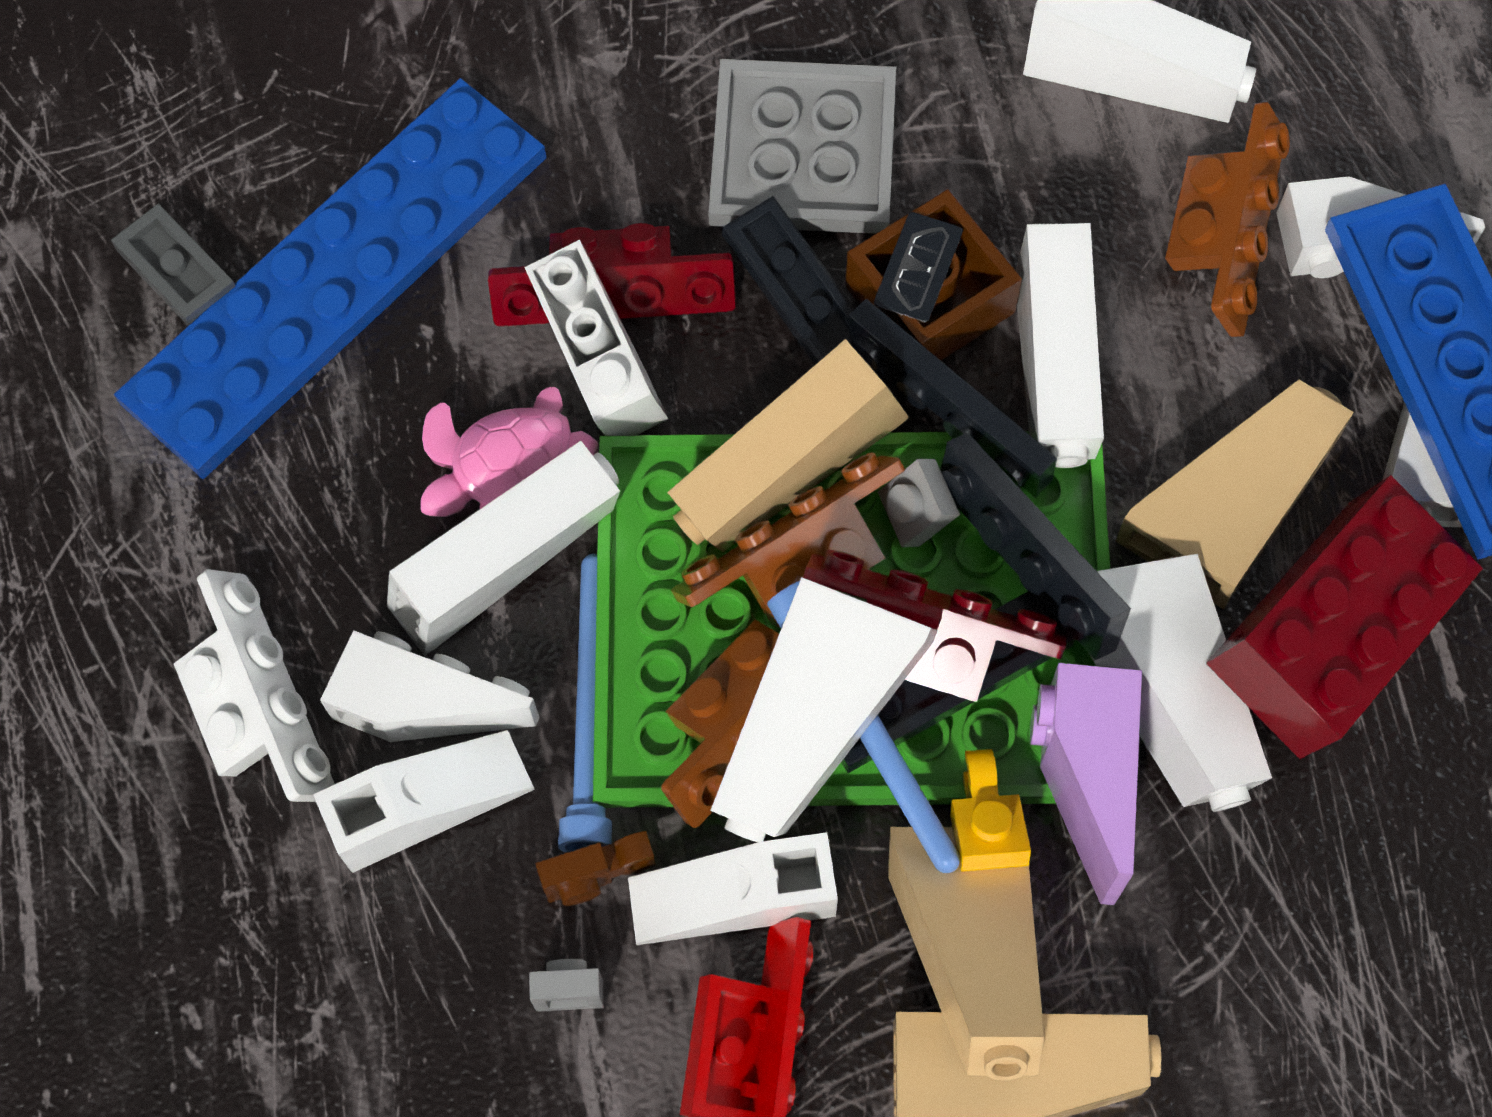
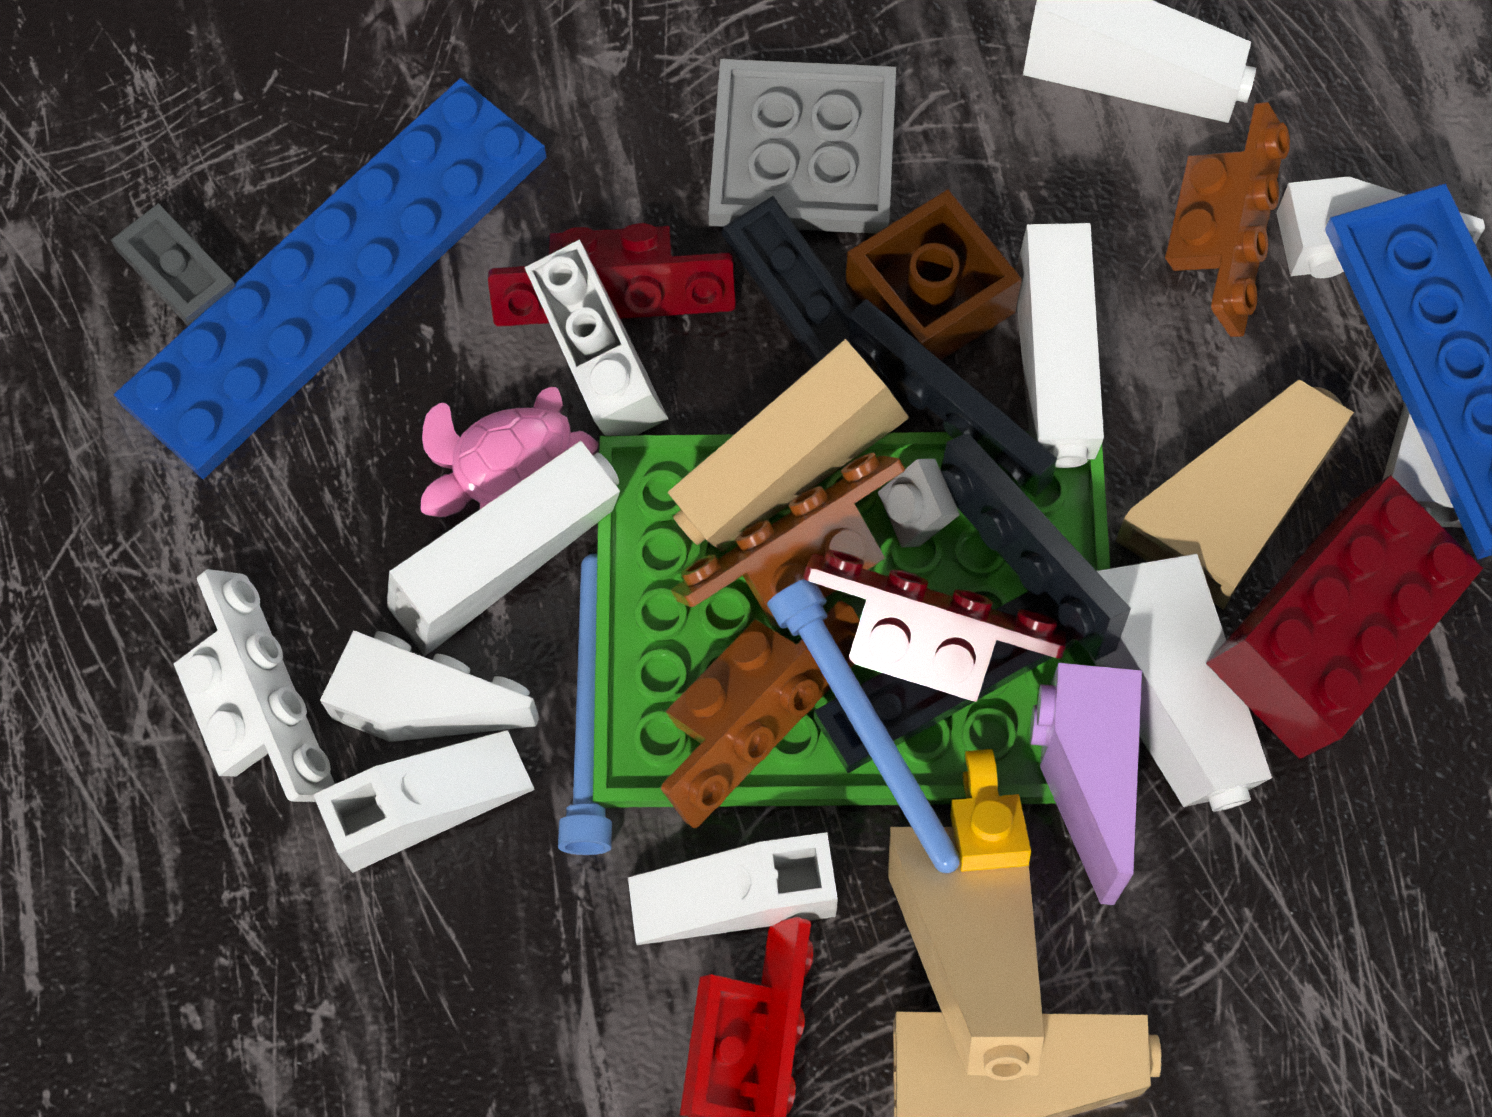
light grey plate [529,959,604,1012] -> none
reddish brown plate [535,831,656,906] -> none
white slope [710,577,938,843] -> none
black sticker [874,212,963,322] -> none

